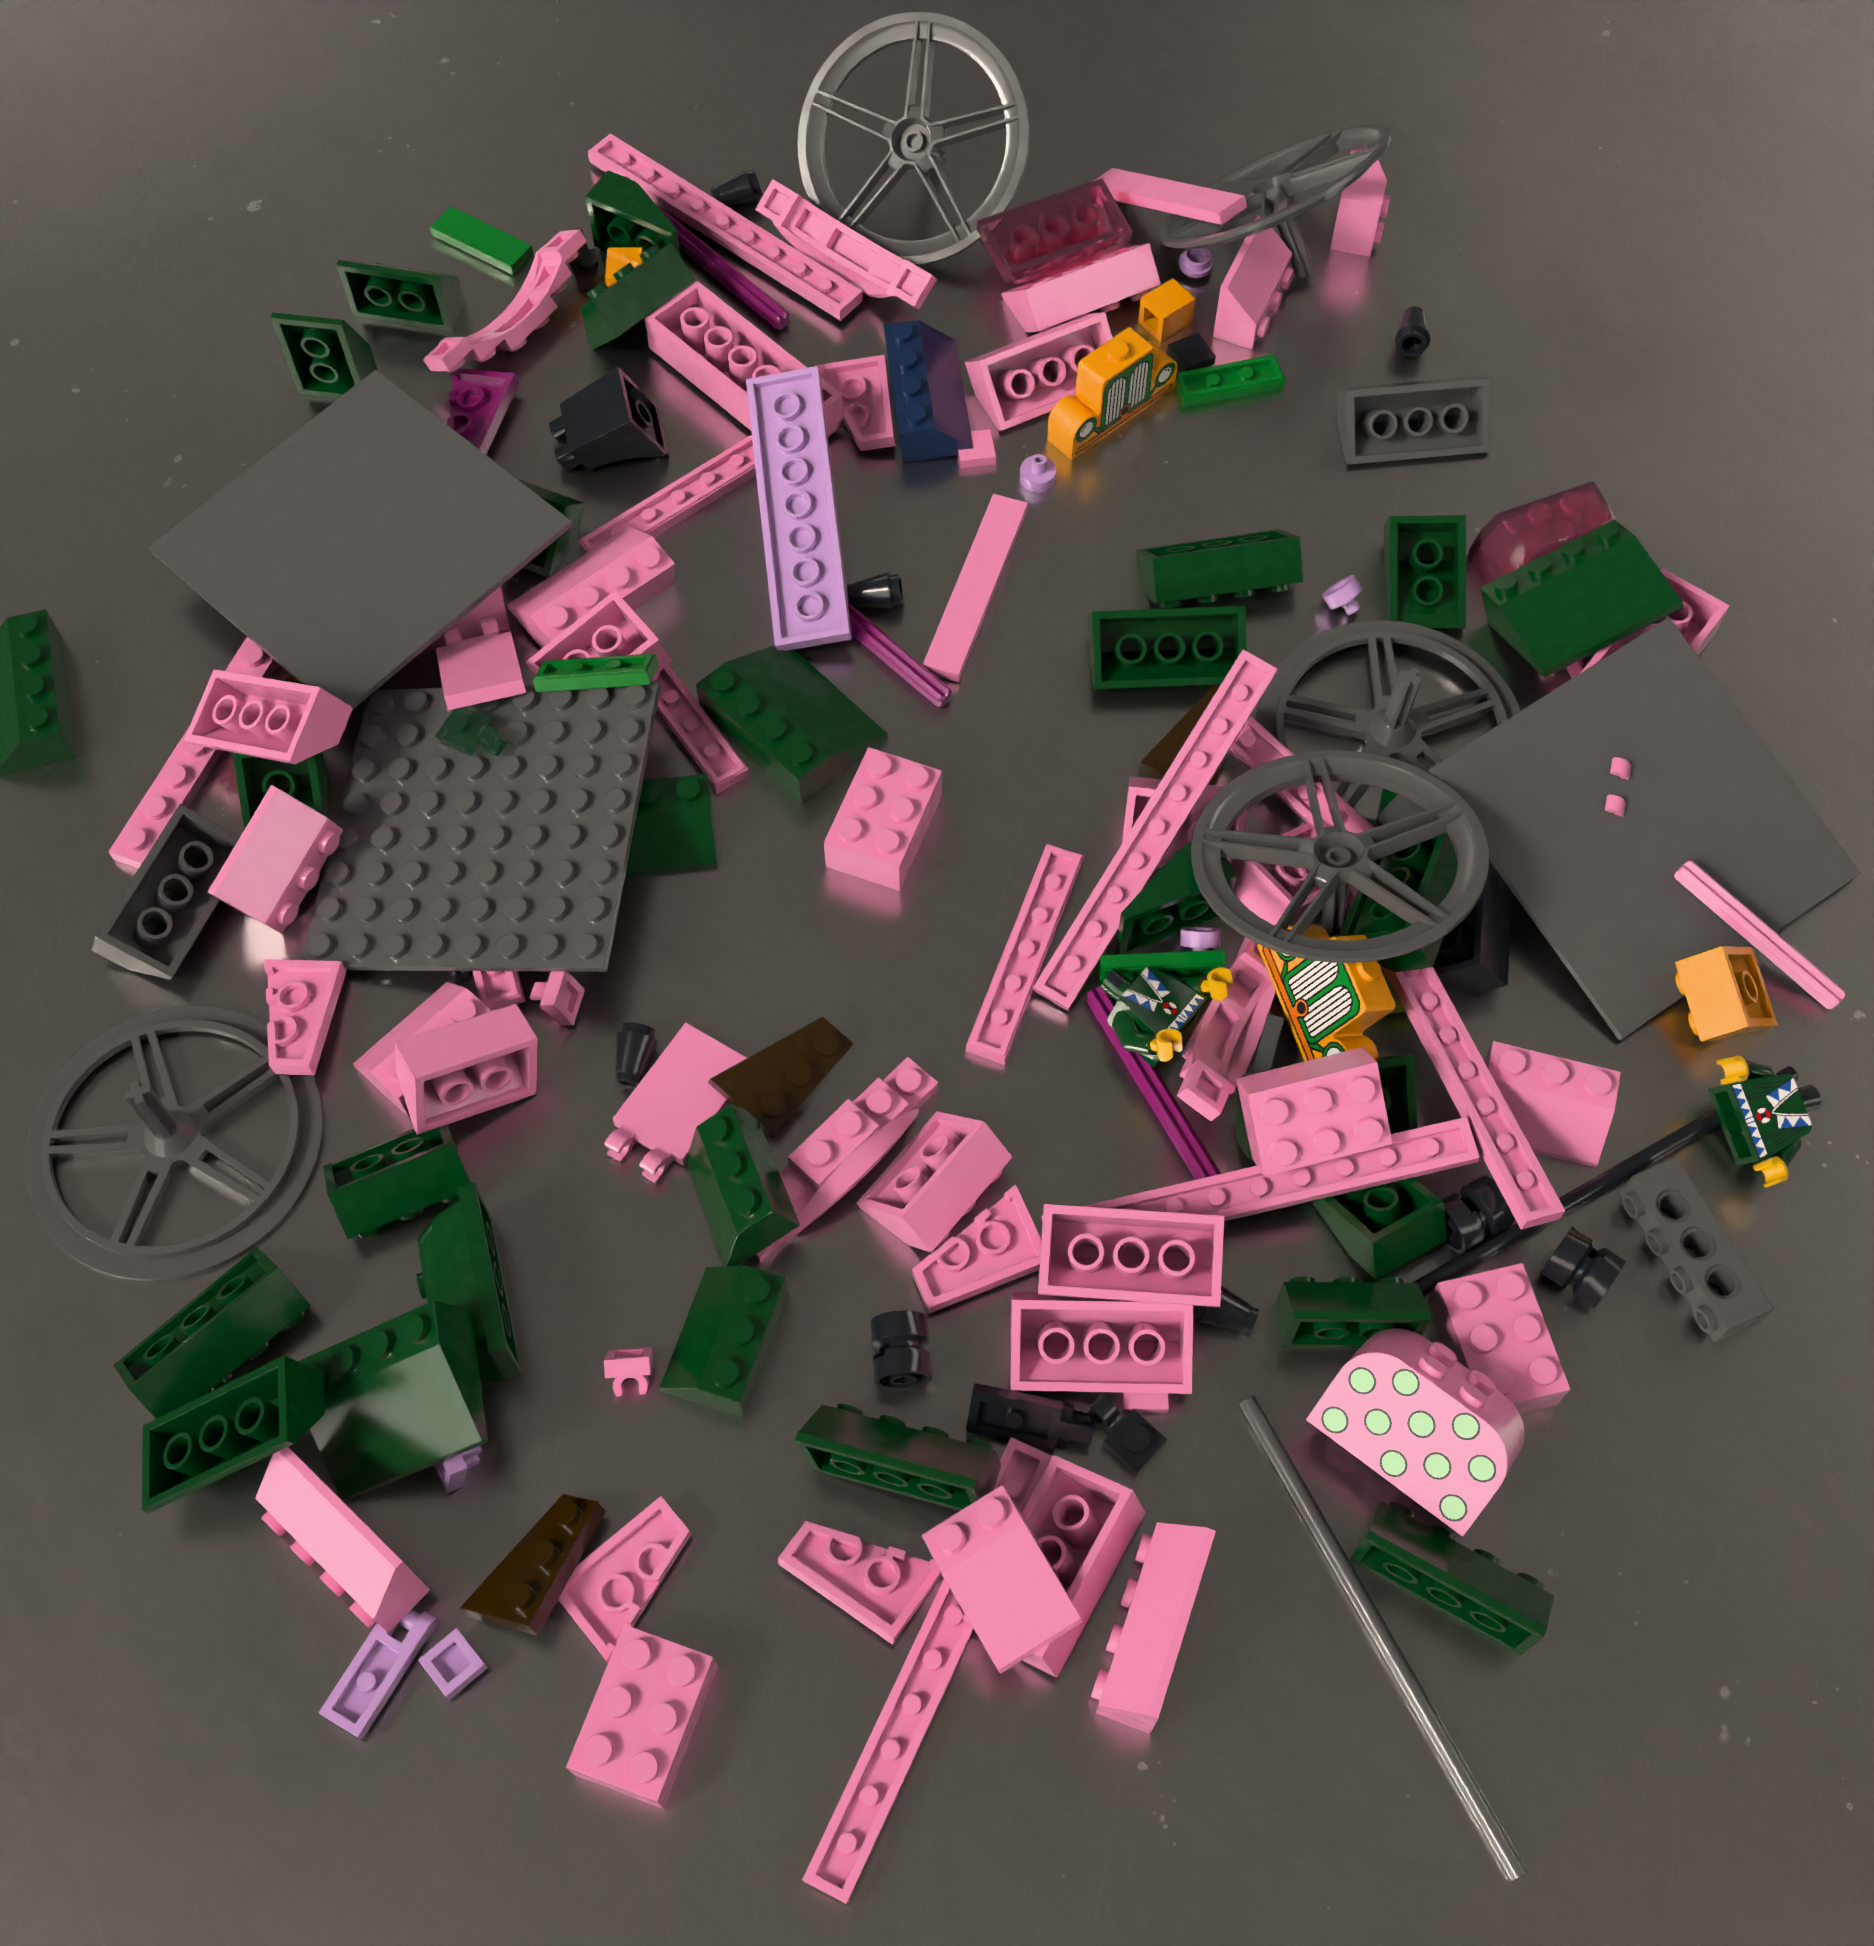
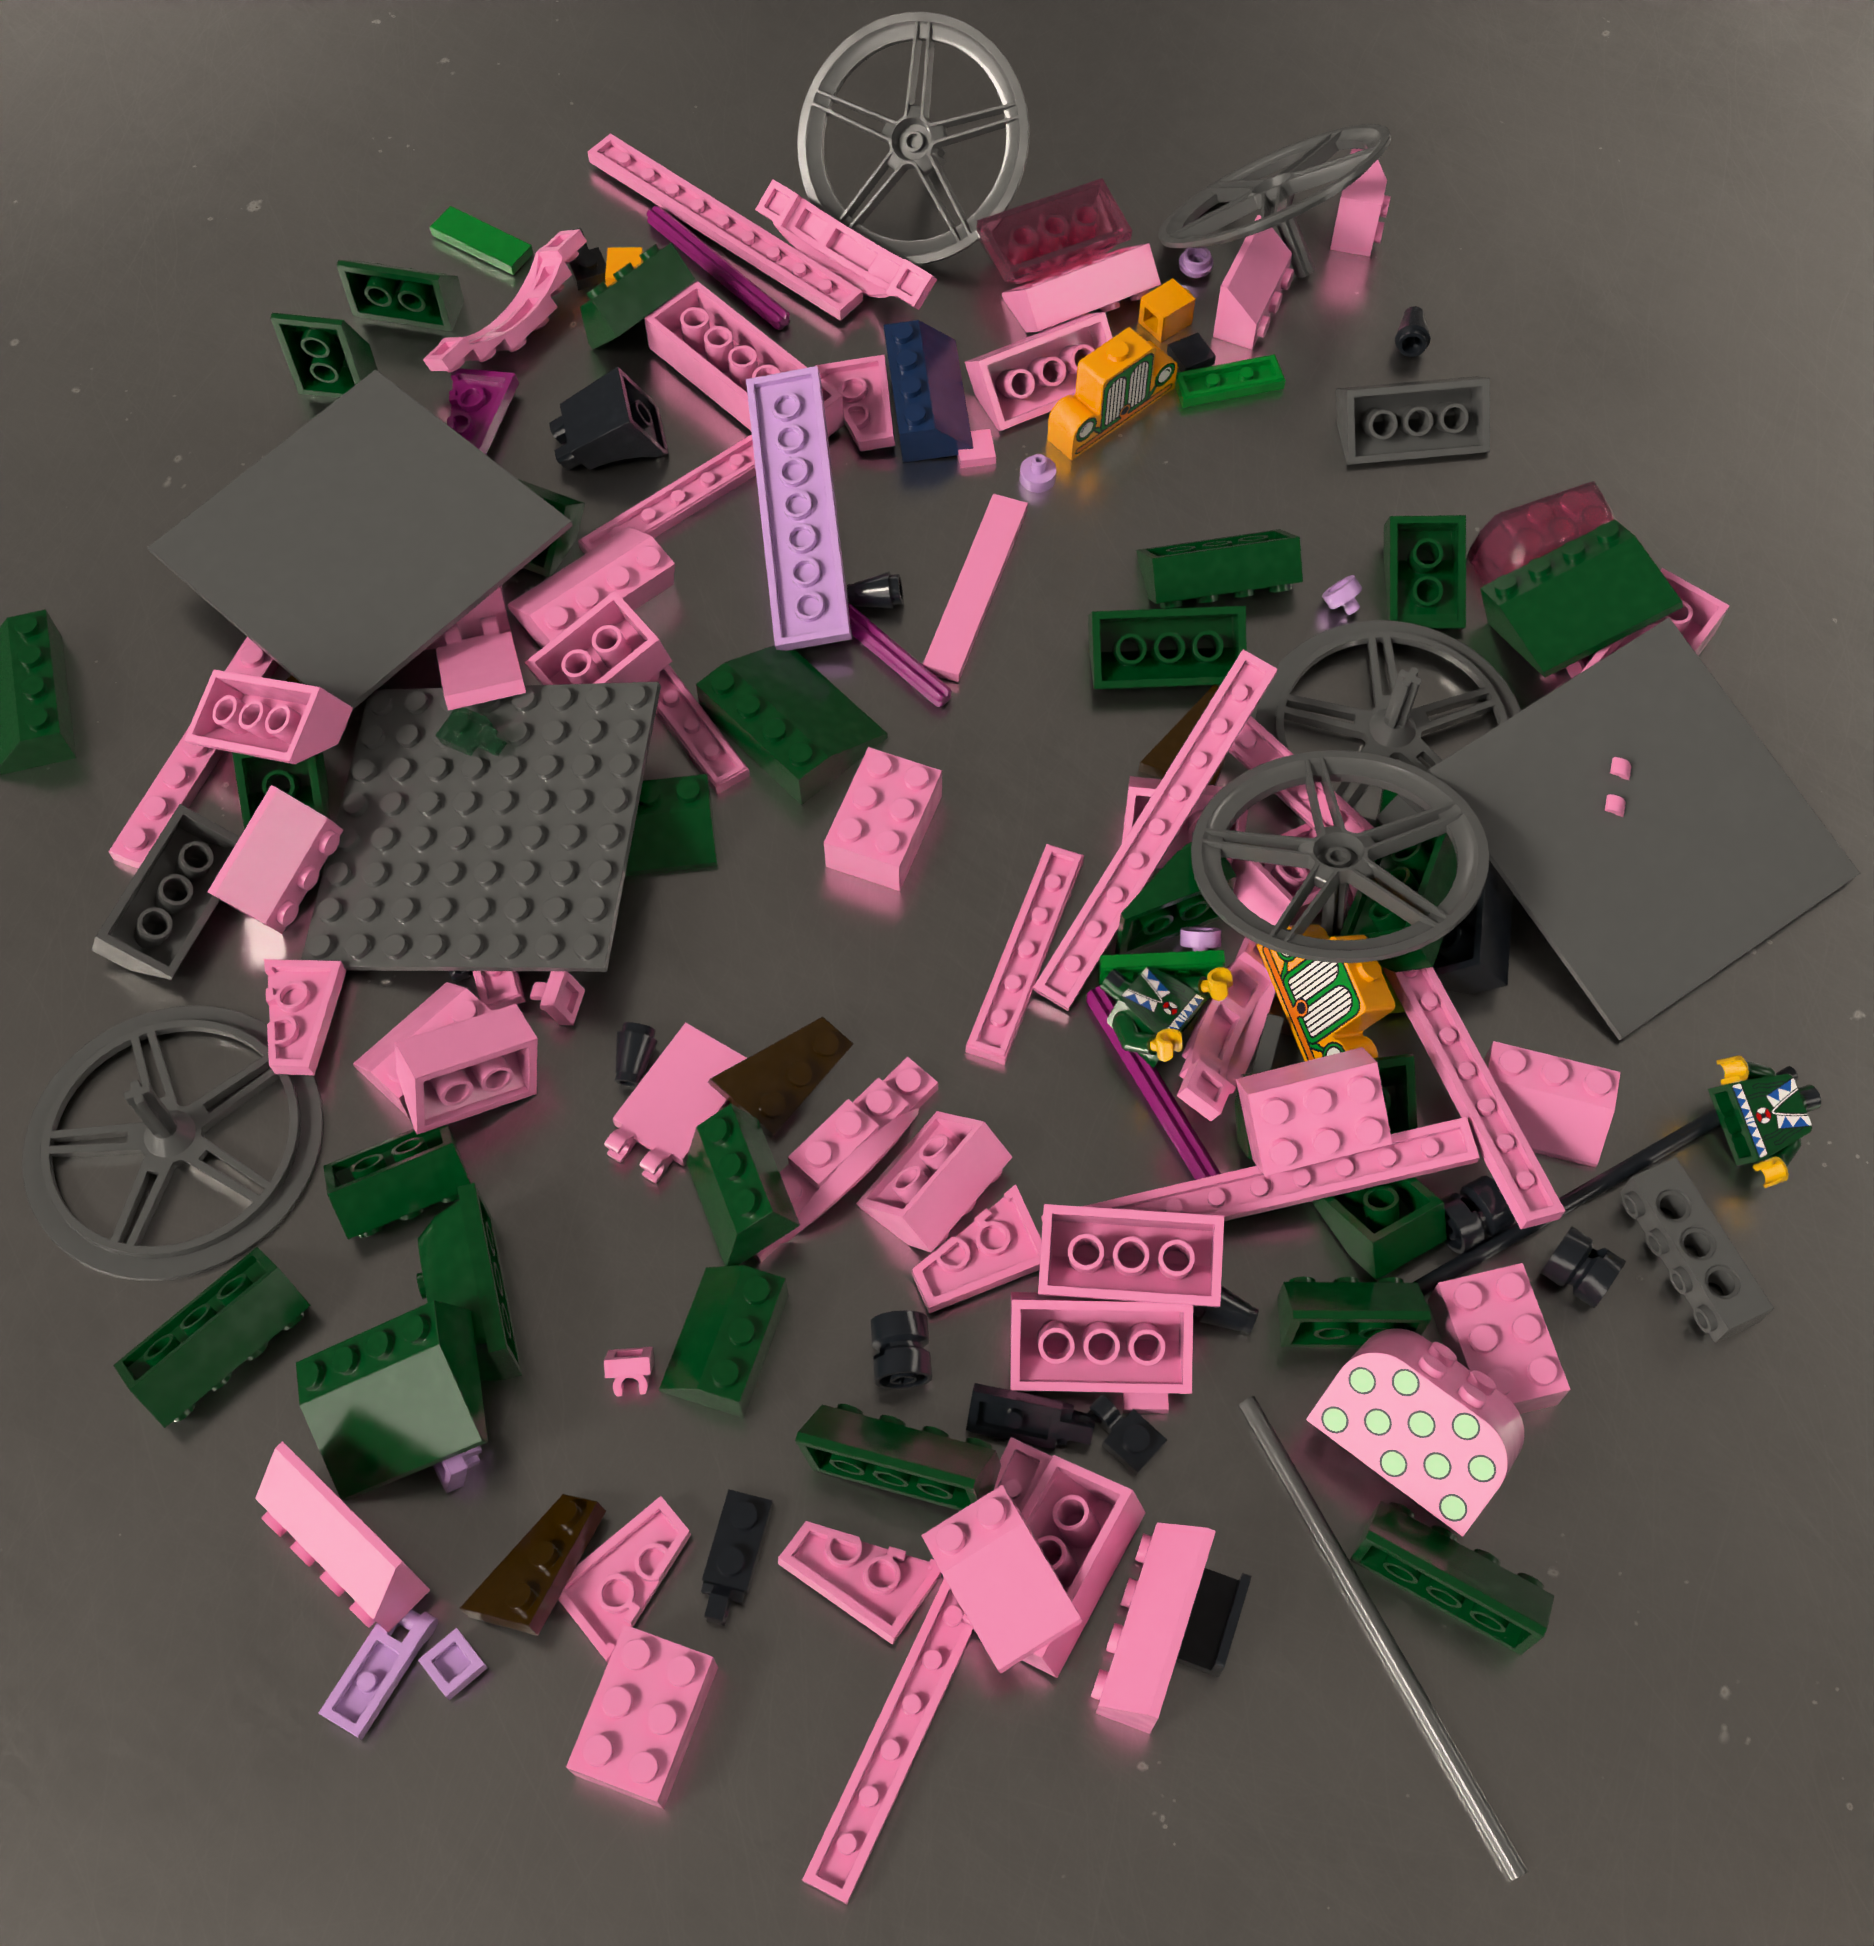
dark green slope [142,1355,325,1513] -> none
green tile [533,654,659,692] -> none
dark green slope [585,170,681,257] -> none
black cone [710,168,763,206] -> none
bright pink tile [1088,168,1247,225] -> none
bright pink axle [1674,860,1845,1009] -> none
light orange slope [1675,946,1778,1042] -> none
none -> black hinge [701,1489,774,1626]
none -> black panel [1176,1568,1252,1677]

